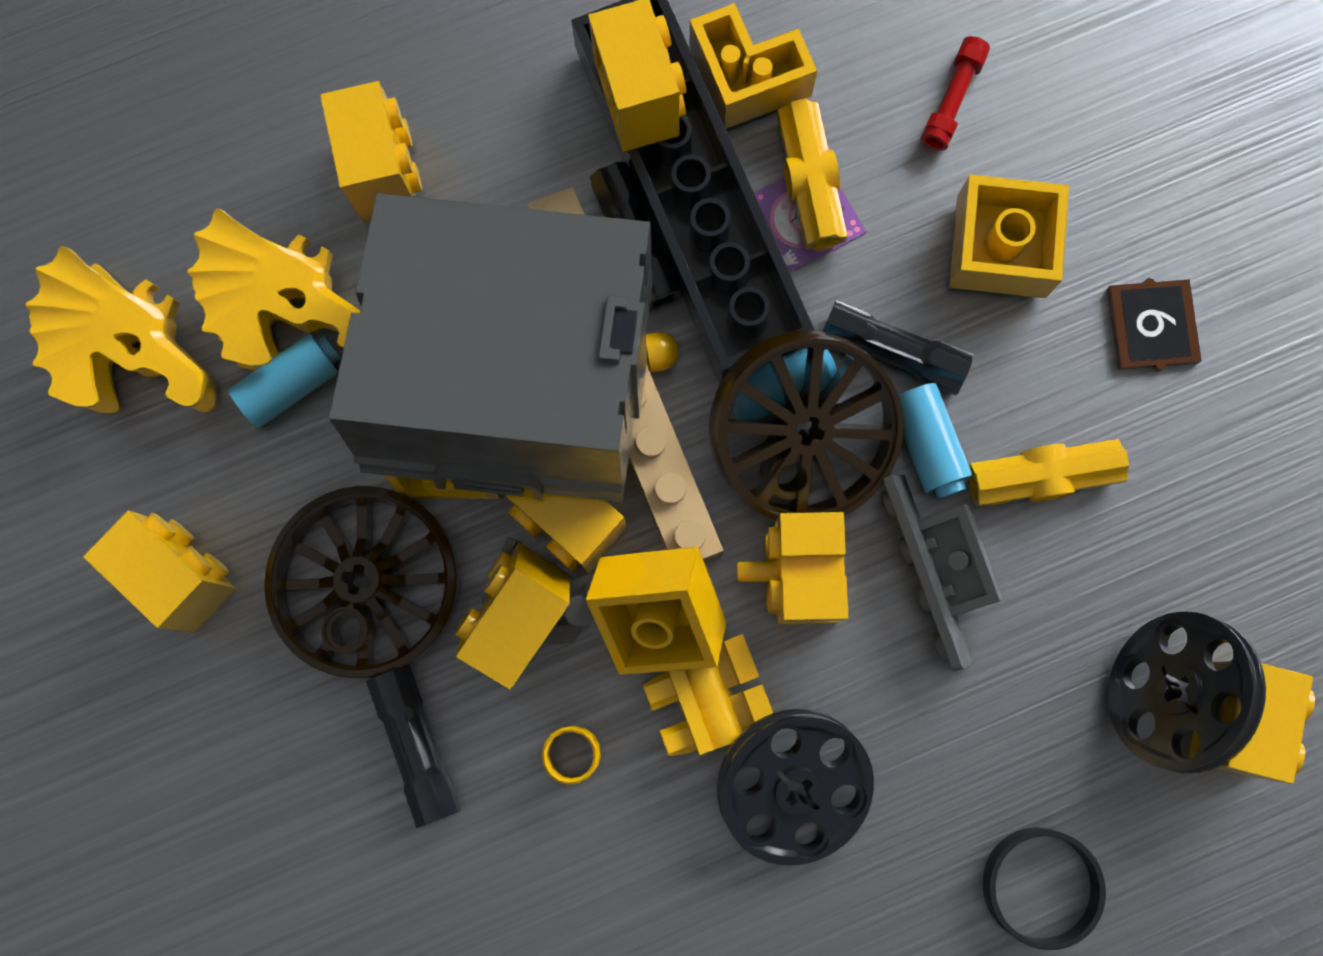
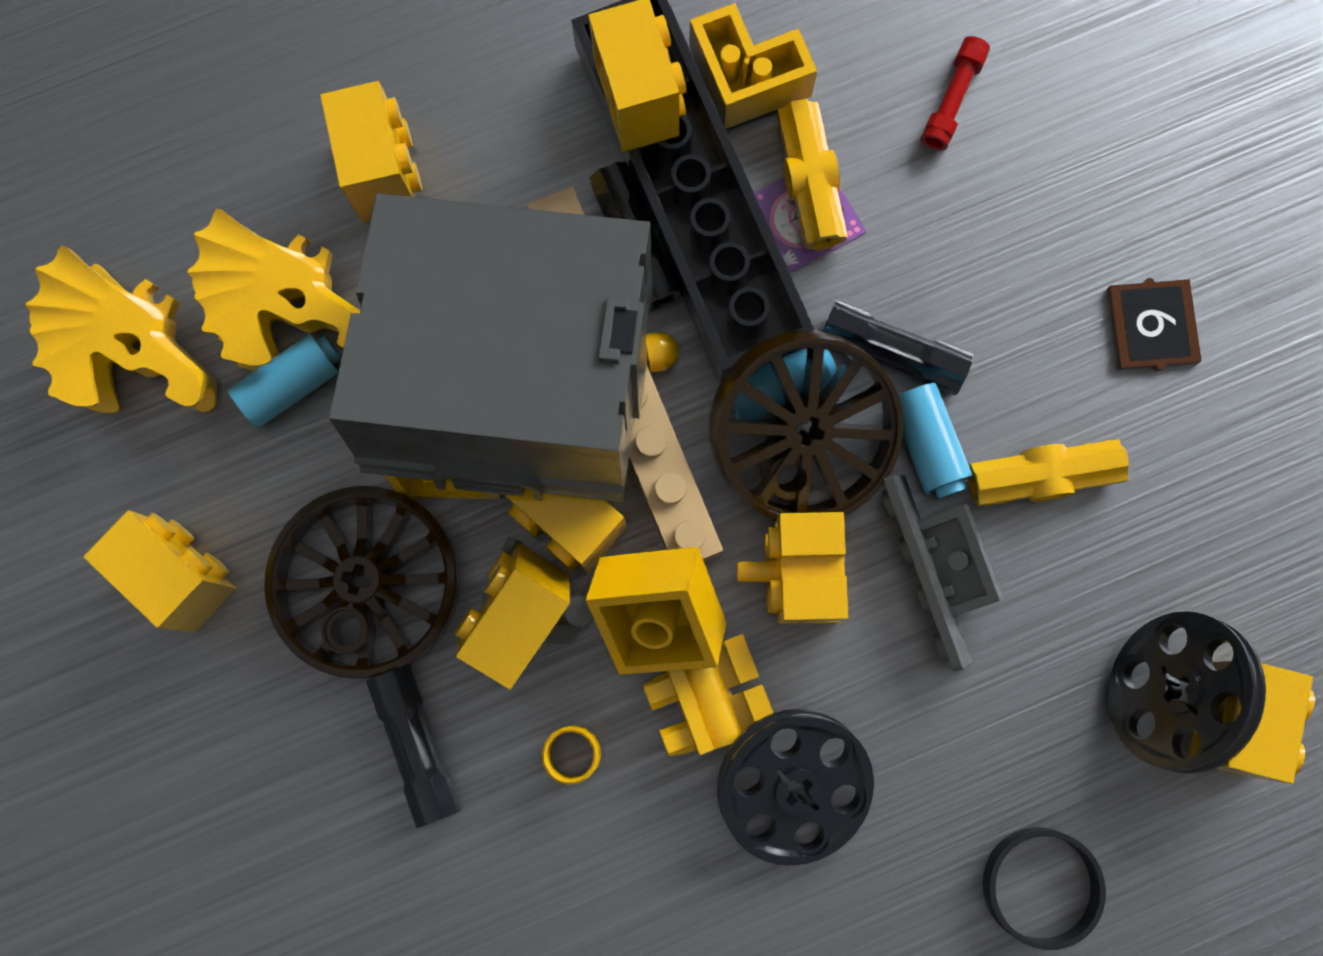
yellow brick [949,174,1069,298] -> none

